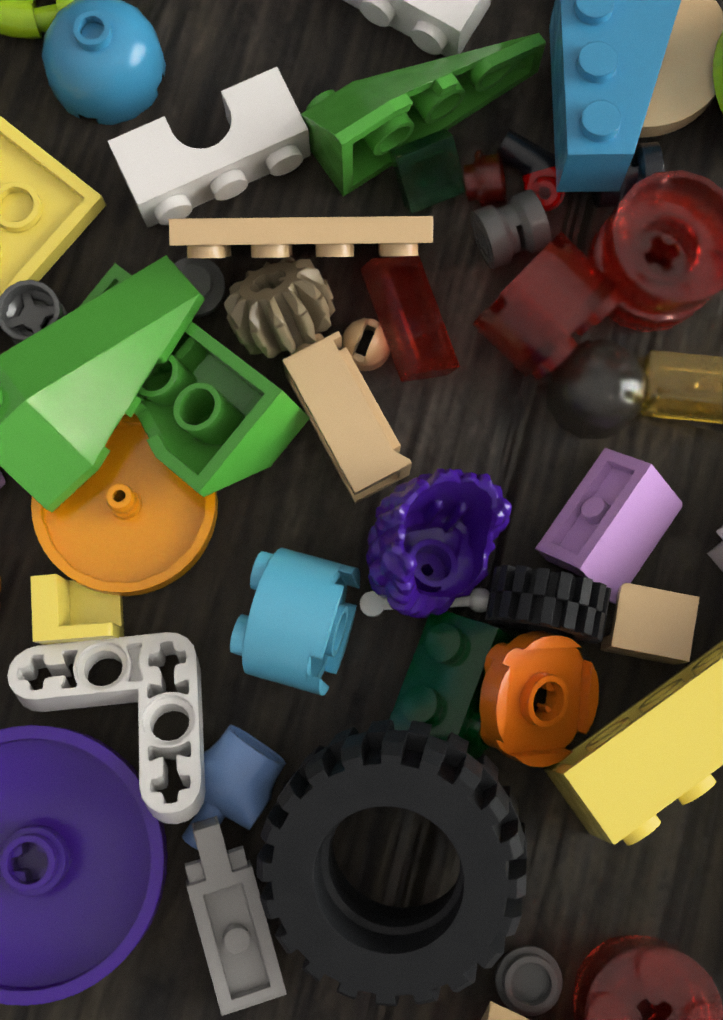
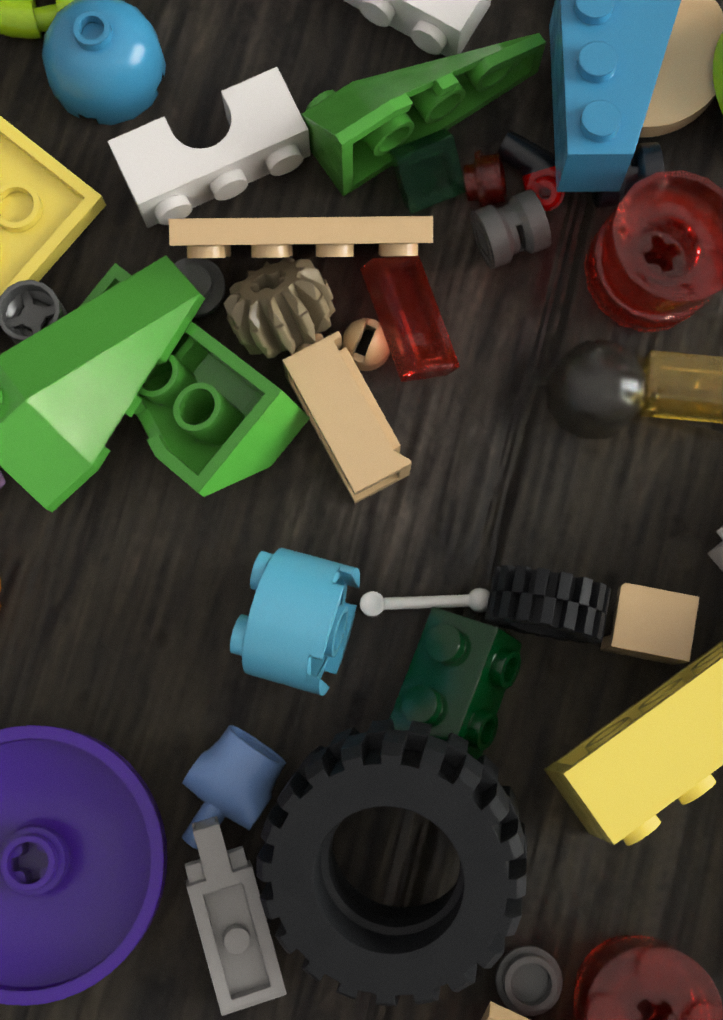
white beam [7,632,206,824] -> none
light yellow panel [30,574,124,645] -> none
light orange piece [31,414,218,596] -> none
dark purple hair [366,468,512,619] -> none
clear red brick [472,232,623,380] -> none
orange plate [479,631,599,767] -> none
lavender panel [535,448,682,604] -> none

